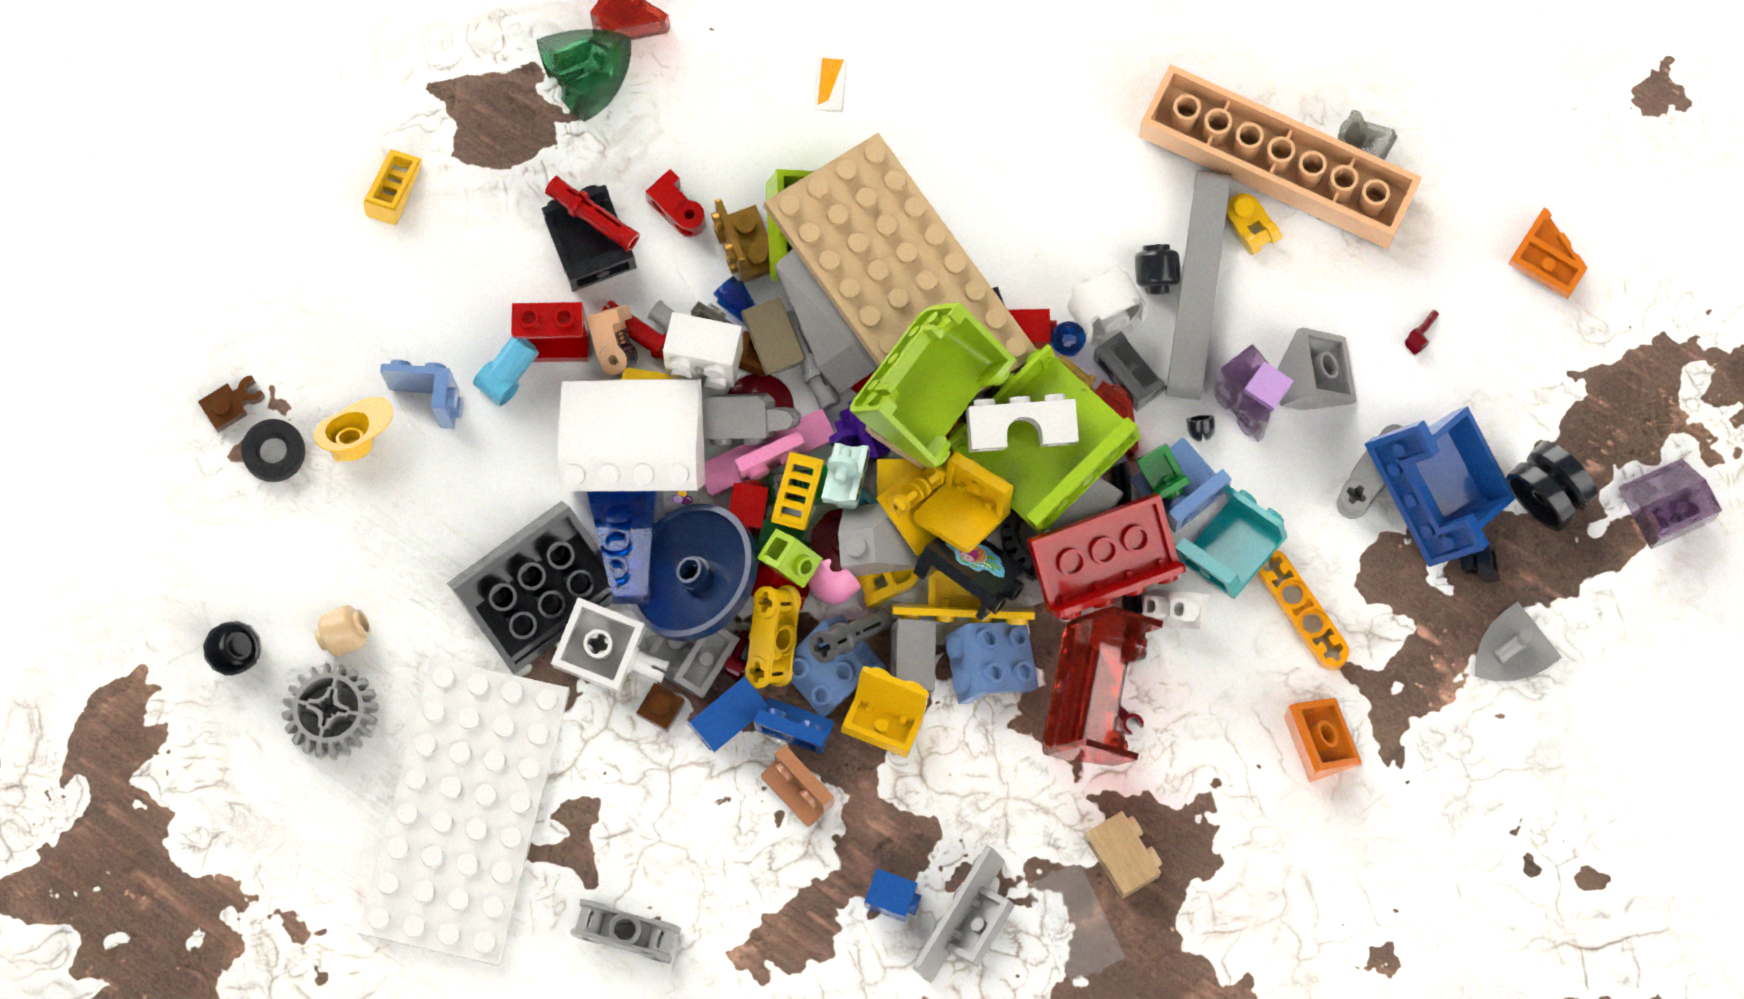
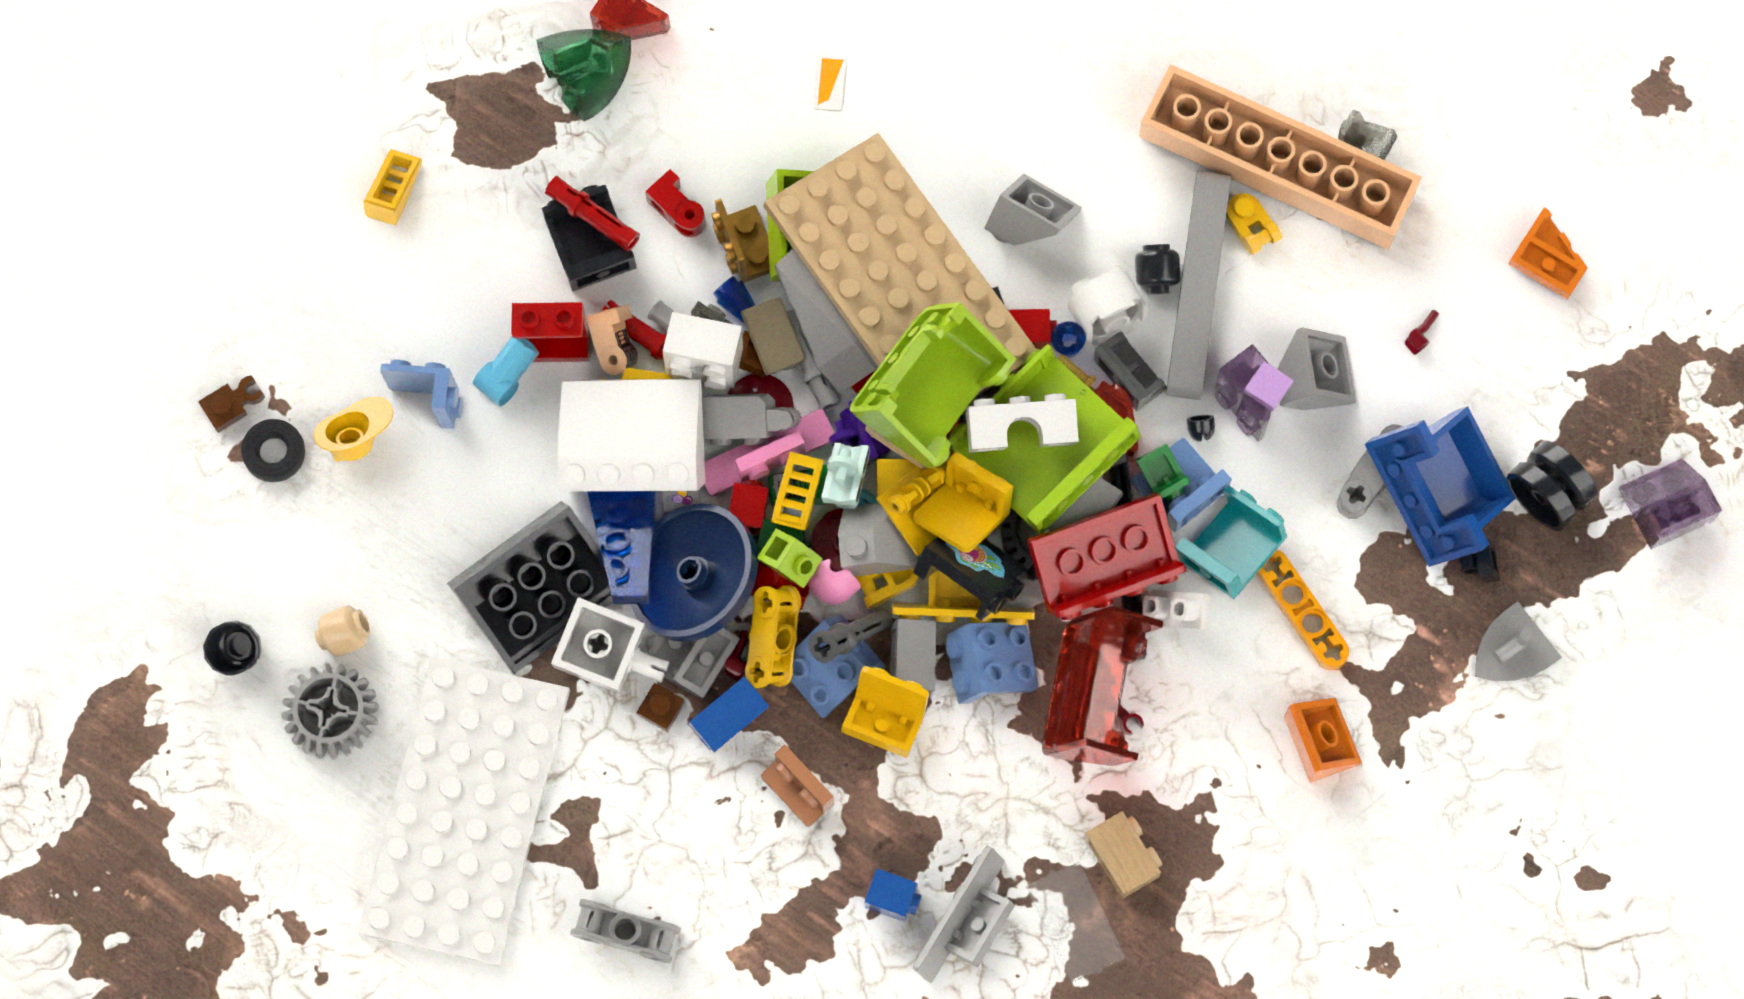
blue bracket [754,698,834,755] -> none
none -> light grey slope [984,174,1082,246]

